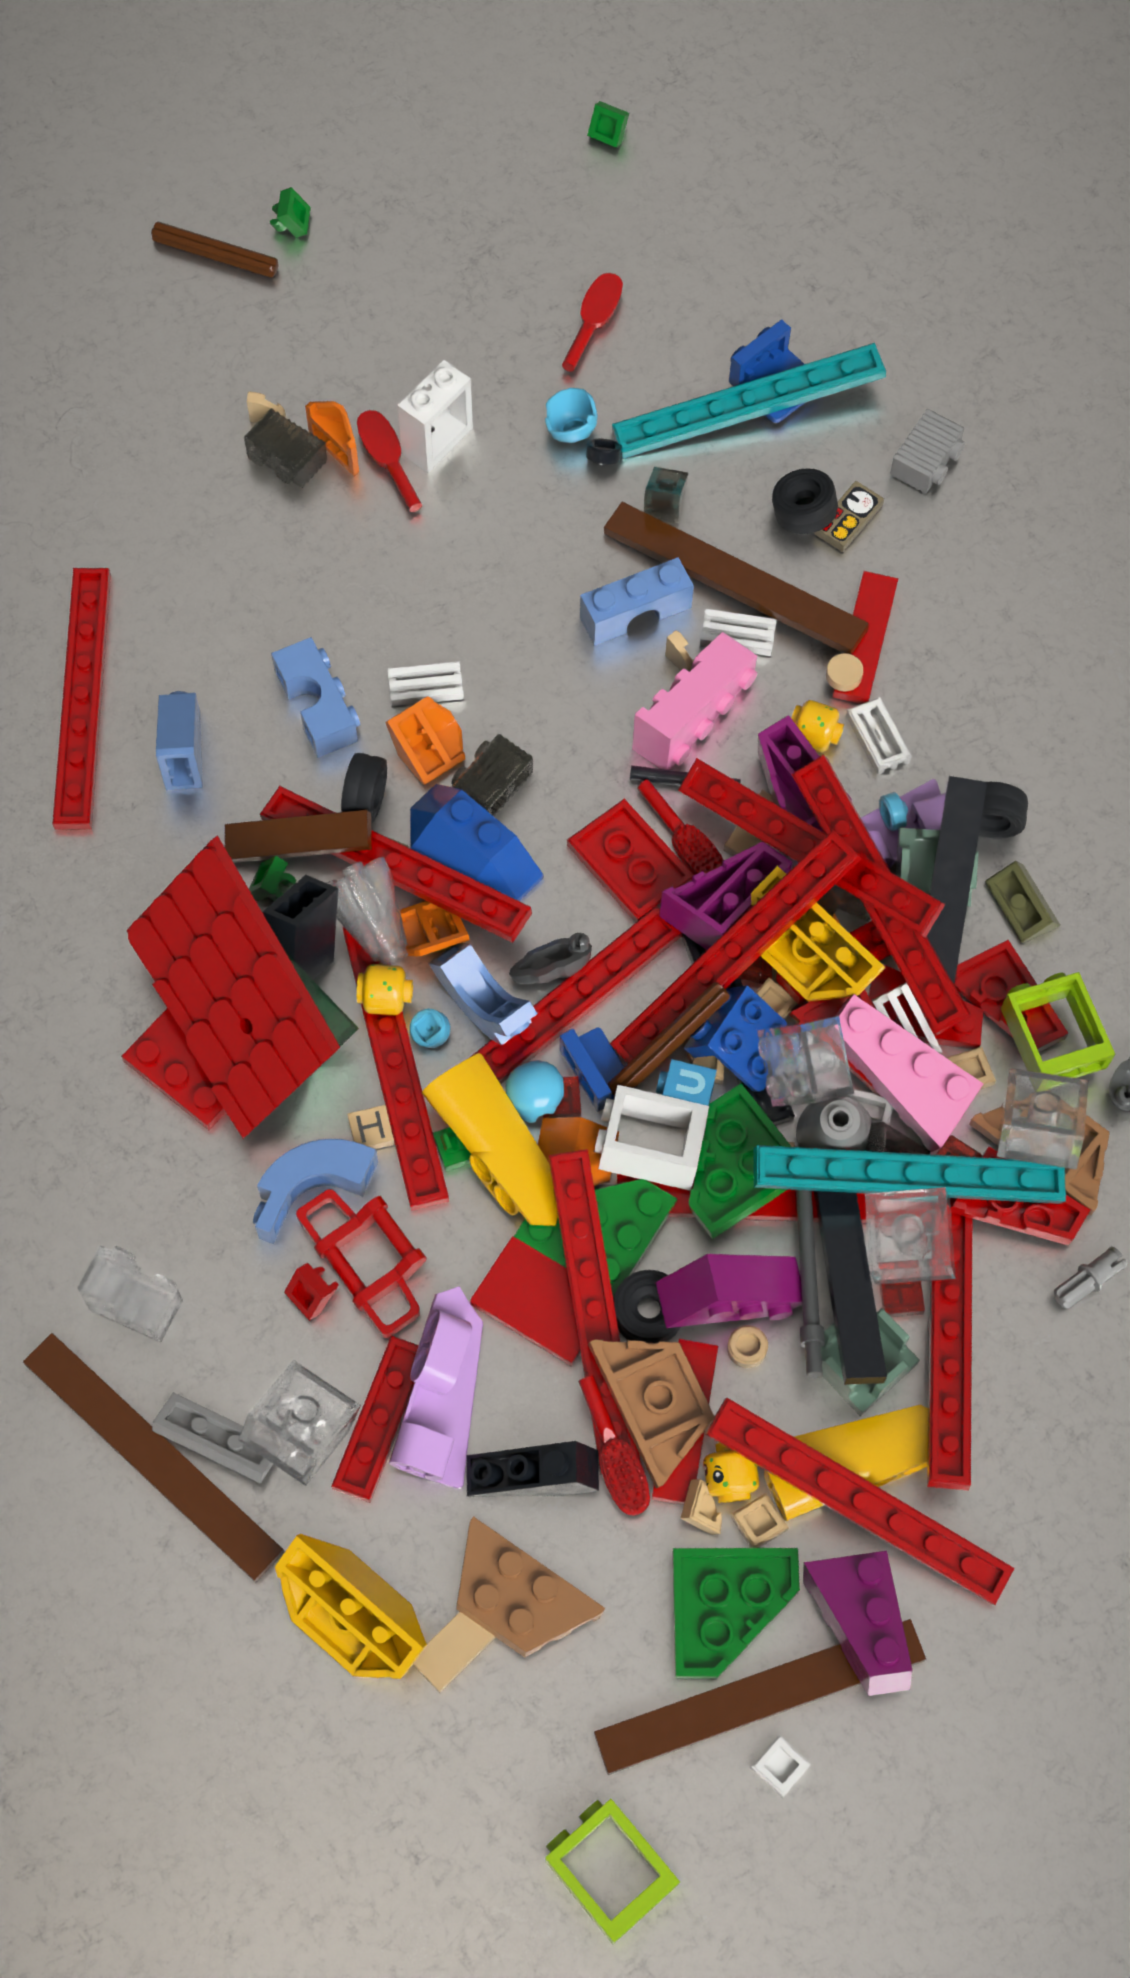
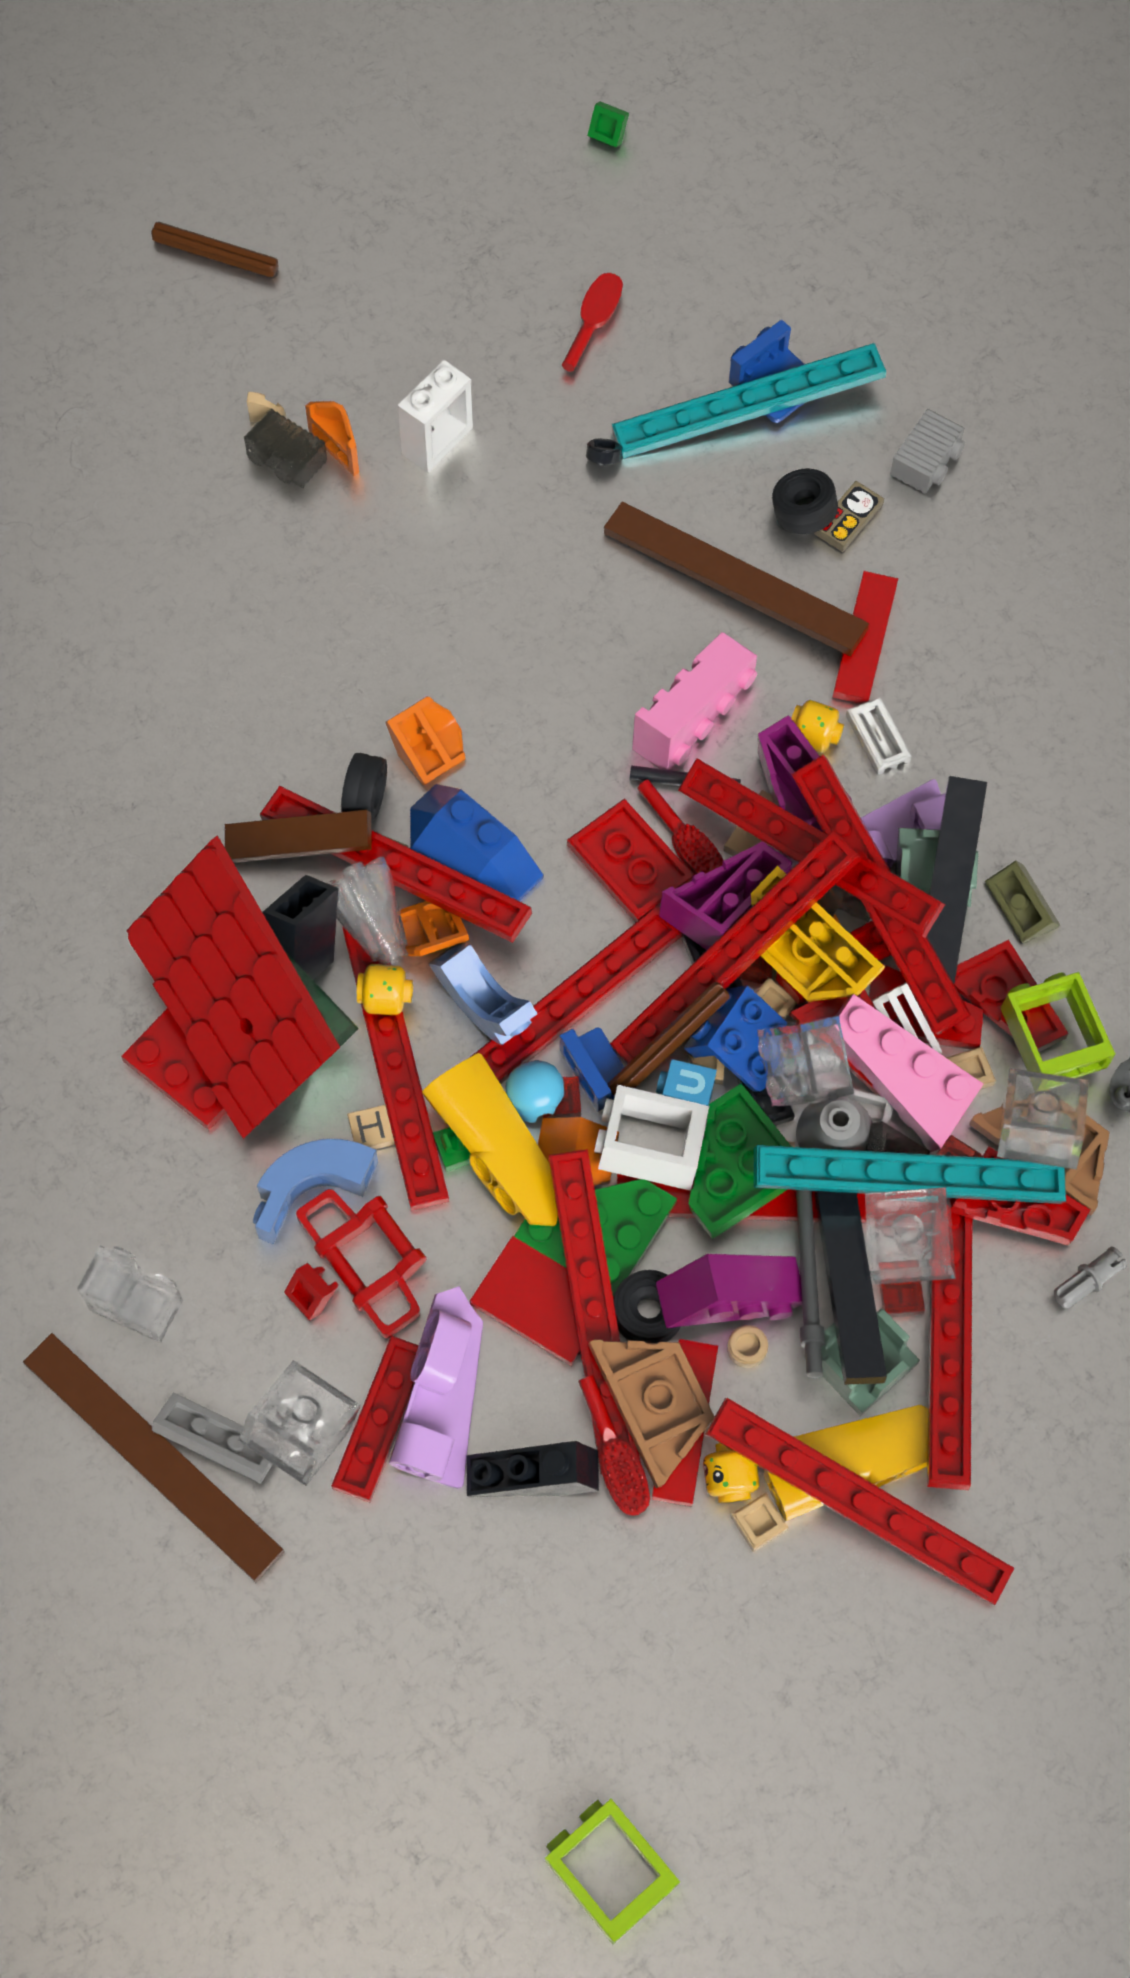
red tile [52,568,111,830] -> none
medium blue slope [156,691,203,791] -> none
green tile [249,855,297,902] -> none
green tile [270,187,311,238] -> none
medium blue arch [271,637,360,758] -> none
yellow wedge [275,1534,427,1679] -> none
red piece [357,410,422,512] -> none
white tile [388,661,464,706] -> none
medium azure tile [410,1008,450,1048] -> none
tan tile [413,1612,496,1693] -> none
clear smoke brick [451,734,533,817] -> none
medium nougat wing [456,1516,605,1658] -> none
dark grey arm [509,933,592,984] -> none
medium azure hair [545,388,598,443] -> none
medium blue arch [580,557,694,646] -> none
reddish brown tile [594,1619,926,1775] -> none
clear smoke slope [644,467,688,523] -> none
tan tile [665,630,694,671] -> none
green plate [672,1548,800,1679] -> none
tan tile [680,1479,722,1535] -> none
white tile [700,609,777,656] -> none
white tile [750,1734,811,1798] -> none
magenta wedge [803,1550,913,1696] -> none
tan tile [826,653,863,692] -> none
medium azure tile [879,792,908,831] -> none
black tyre [979,781,1028,839] -> none

